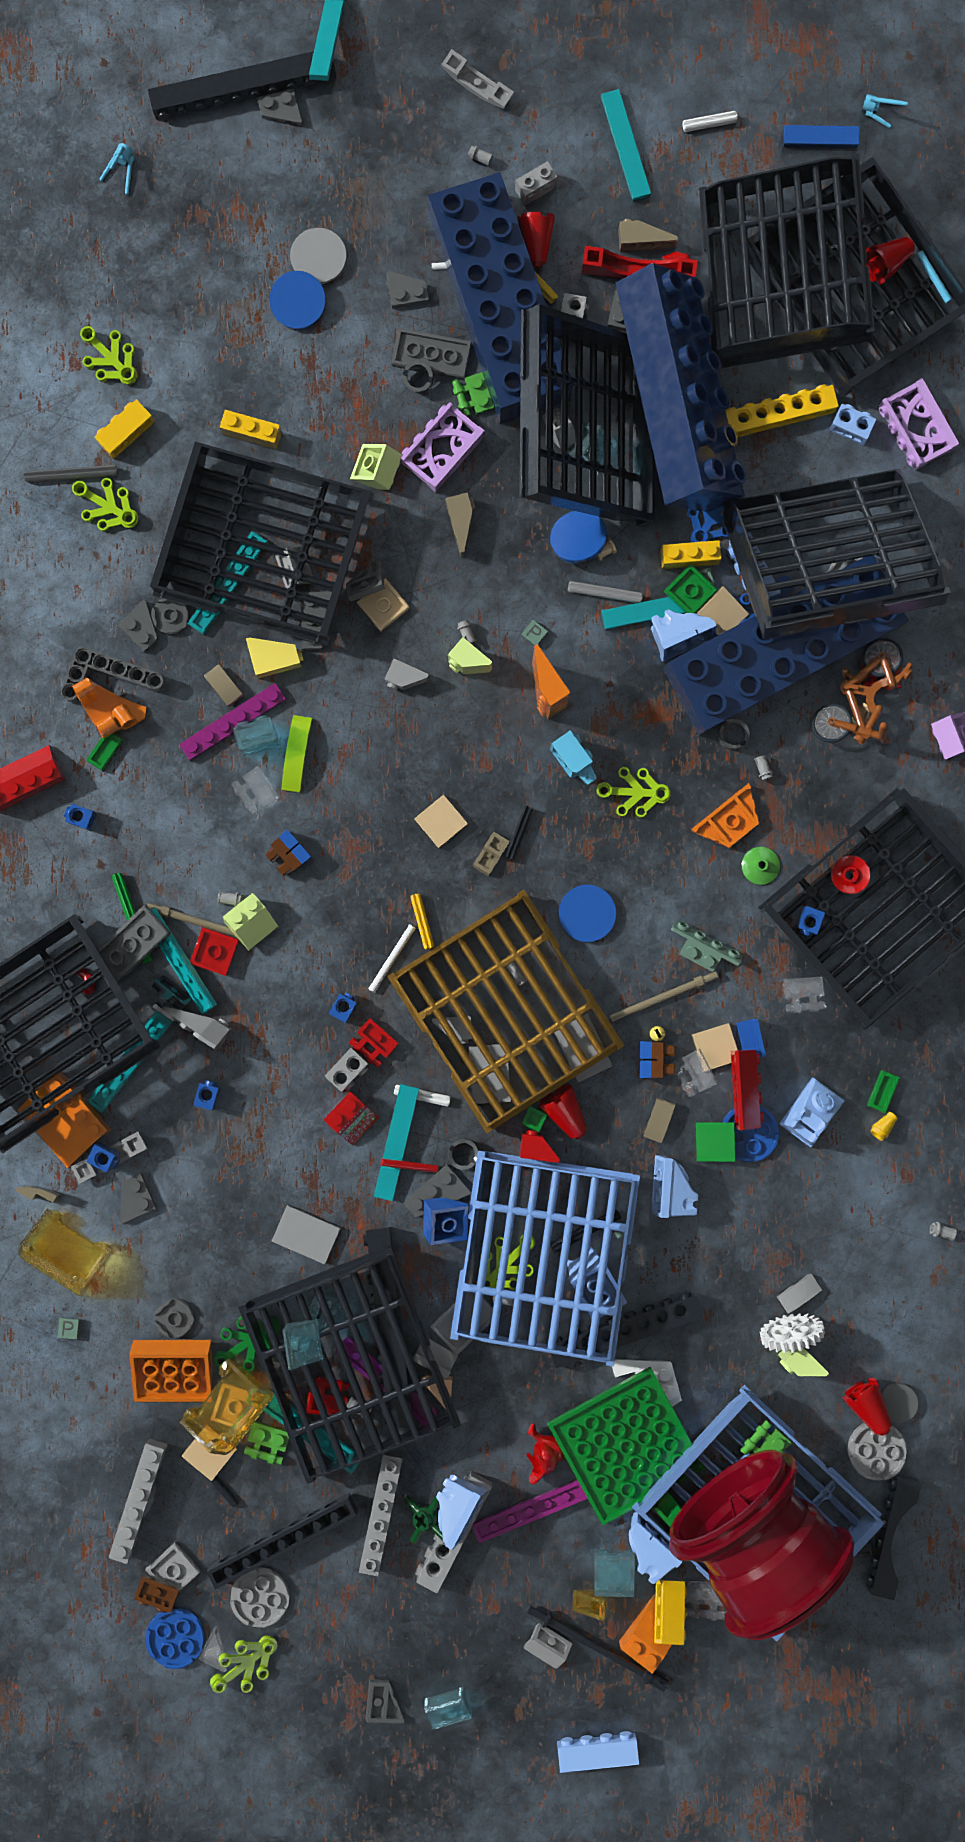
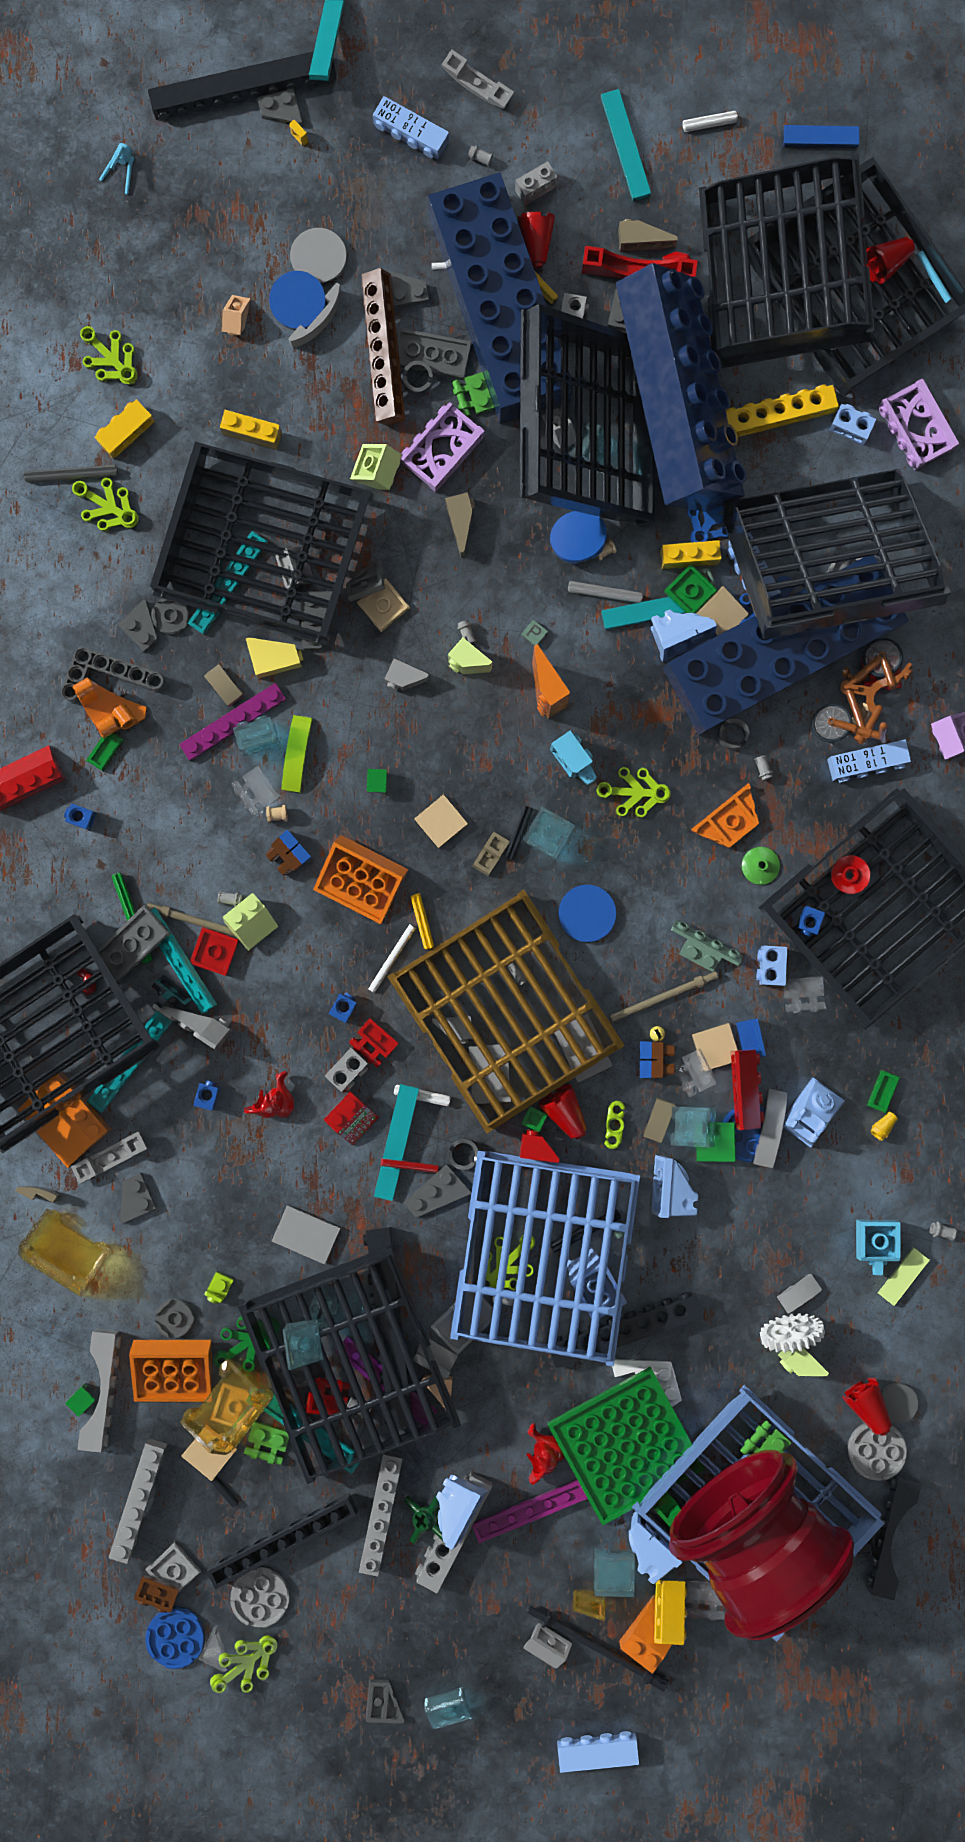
sand green tile [57,1317,80,1339] -> none
blue brick [86,1142,120,1173] -> none
blue slope [423,1197,468,1246] -> none
medium azure plant [862,94,908,128] -> none
none -> green panel [65,1383,95,1417]
none -> light grey arch [78,1328,121,1453]
none -> lime bracket [204,1271,234,1304]
none -> light nougat slope [222,295,250,335]
none -> red piece [244,1071,294,1118]
none -> tan bush [266,805,288,824]
none -> light grey slope [288,283,341,348]
none -> yellow tile [289,120,308,146]
none -> orange slope [313,835,409,924]
none -> reddish brown brick [361,268,405,426]
none -> green panel [367,769,388,795]
none -> light blue brick [373,96,449,160]
none -> clear light blue piece [522,807,575,861]
none -> lime piece [604,1101,625,1149]
none -> clear light blue piece [671,1106,716,1148]
none -> light grey slope [753,1089,788,1168]
none -> light blue brick [757,946,787,986]
none -> light blue brick [827,739,911,783]
none -> medium azure hinge [856,1219,900,1275]
none -> yellowish green tile [878,1247,929,1306]

